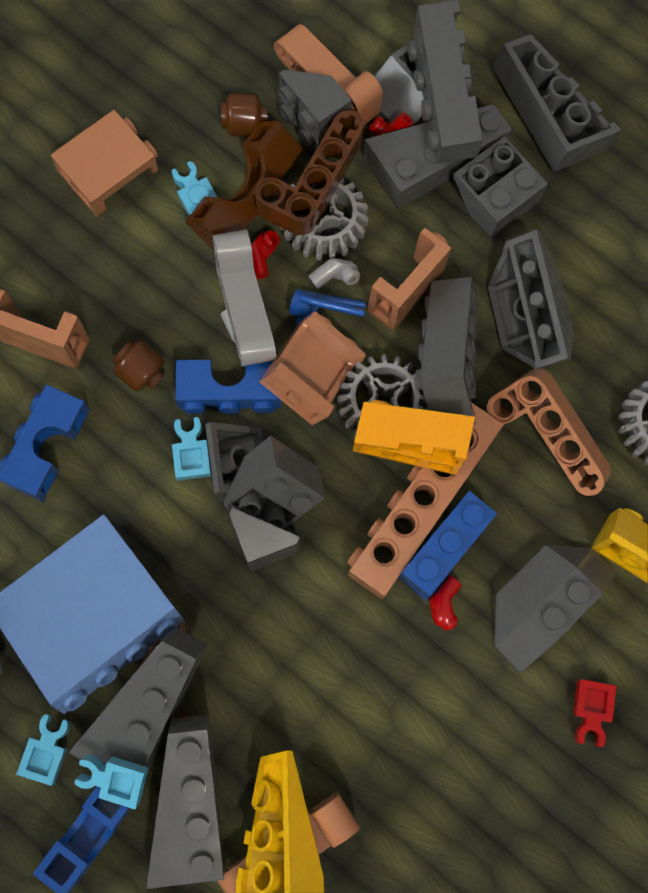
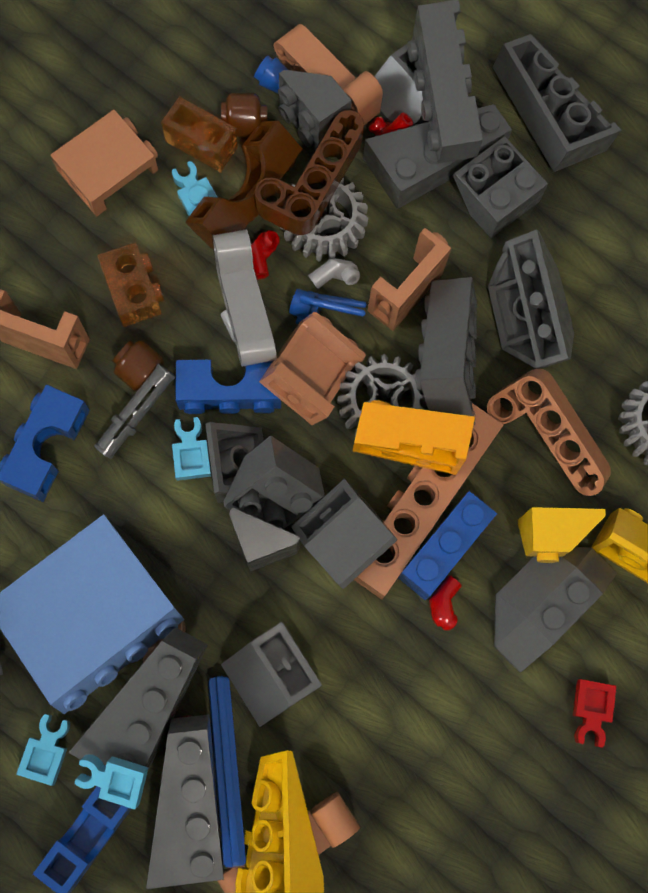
none -> dark grey pin [94,363,176,459]
none -> clear orange brick [97,242,164,327]
none -> clear orange brick [161,96,238,173]
none -> blue axle [208,676,246,868]
none -> dark grey slope [221,622,322,727]
none -> blue cone [254,55,288,94]
none -> dark grey slope [291,479,397,589]
none -> yellow slope [518,507,606,563]

